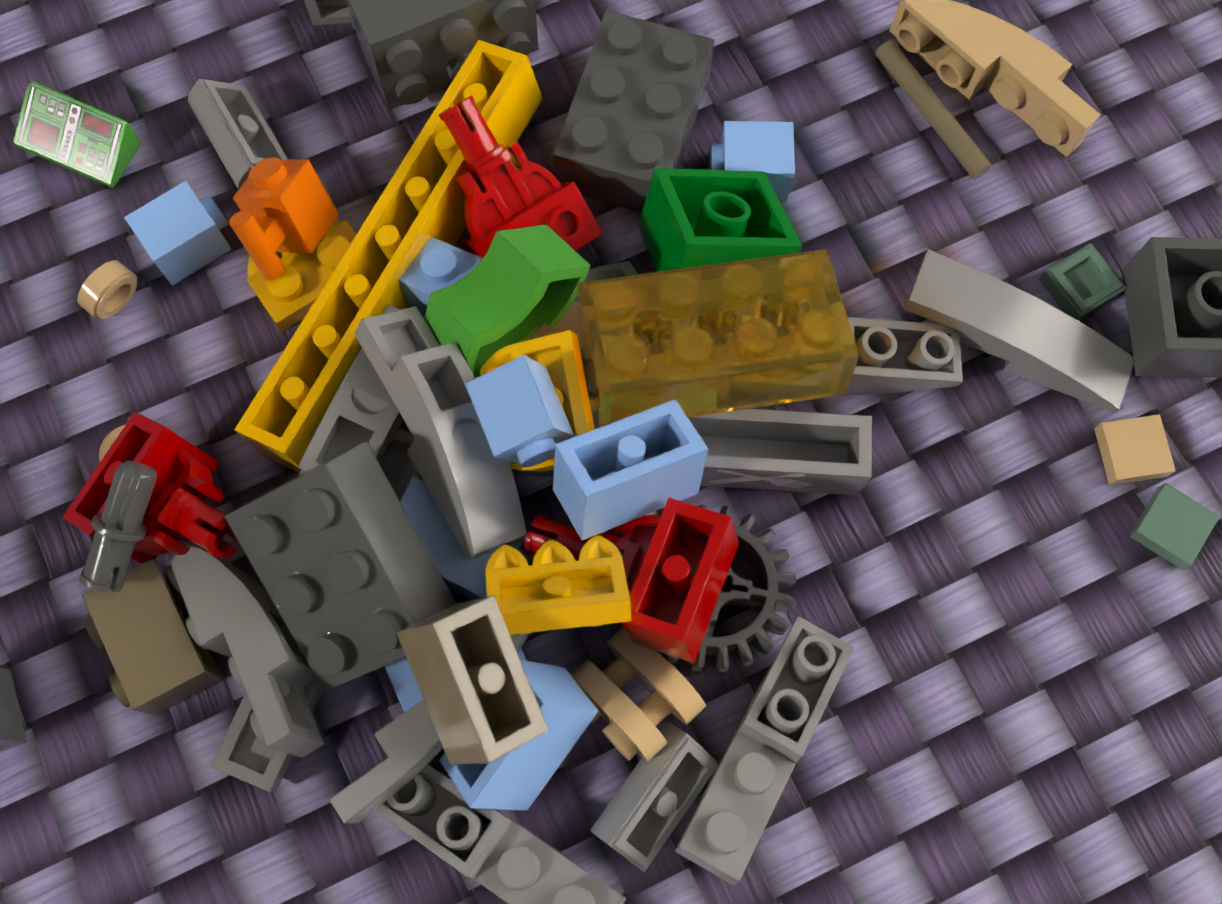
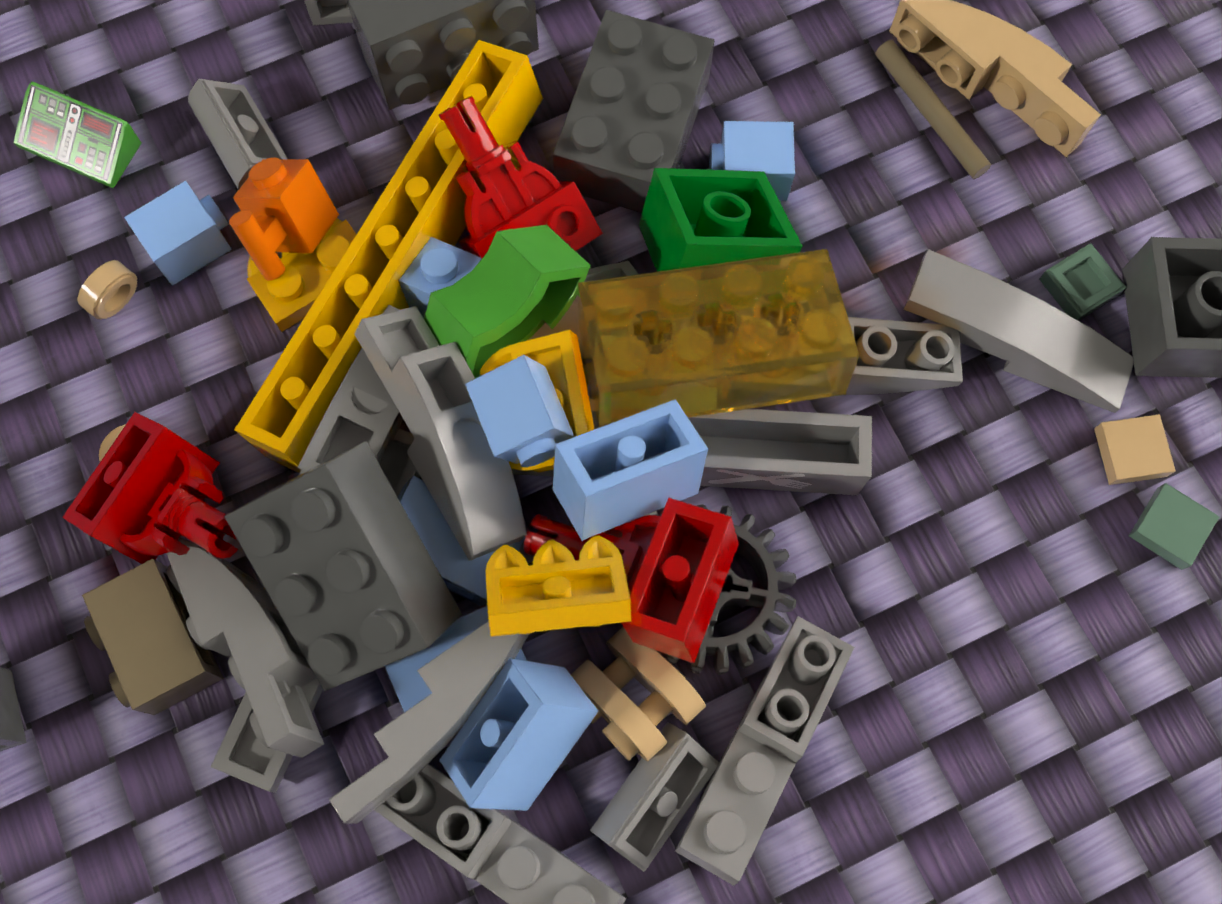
dark grey axle [79,460,157,592] -> none
dark tan brick [396,595,549,764] -> none

